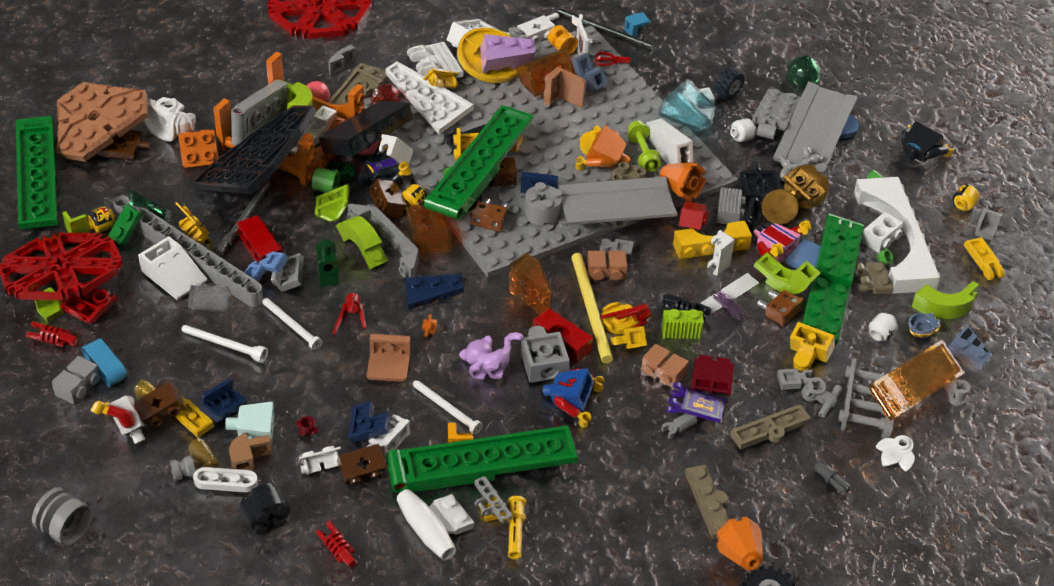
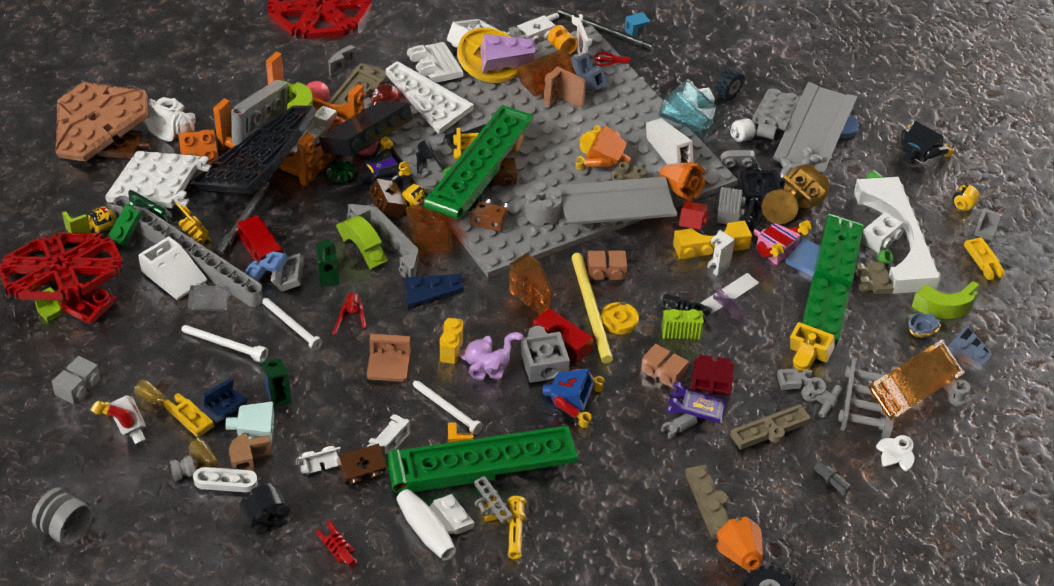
green hinge [16,116,58,230] -> none
red hinge [26,321,78,347] -> none
dark azure beam [81,338,128,387] -> none
reddish brown brick [134,381,187,429] -> none
dark red plate [296,416,319,437] -> none
bright green piece [312,167,340,193] -> none
lime slope [315,185,349,222] -> none
dark blue plate [348,401,391,443] -> none
white hinge [379,134,414,164] -> none
orange plate [422,314,437,337] -> none
yellow hinge [423,69,459,89] -> none
dark blue bracket [520,171,559,193] -> none
light grey plate [600,238,634,259] -> none
red plant [600,303,651,328] -> none
yellow plate [610,326,647,349] -> none
lime piece [627,121,661,172] -> none
lime arch [754,252,821,294] -> none
dark orange piece [757,290,803,326] -> none
clear green cylinder [787,56,820,88] -> none
white head [869,313,898,341] -> none
none -> white plate [105,151,211,208]
none -> dark green torso [261,358,292,407]
none -> black plant [416,140,446,174]
none -> yellow brick [440,318,463,364]
none -> light grey plate [720,150,756,167]

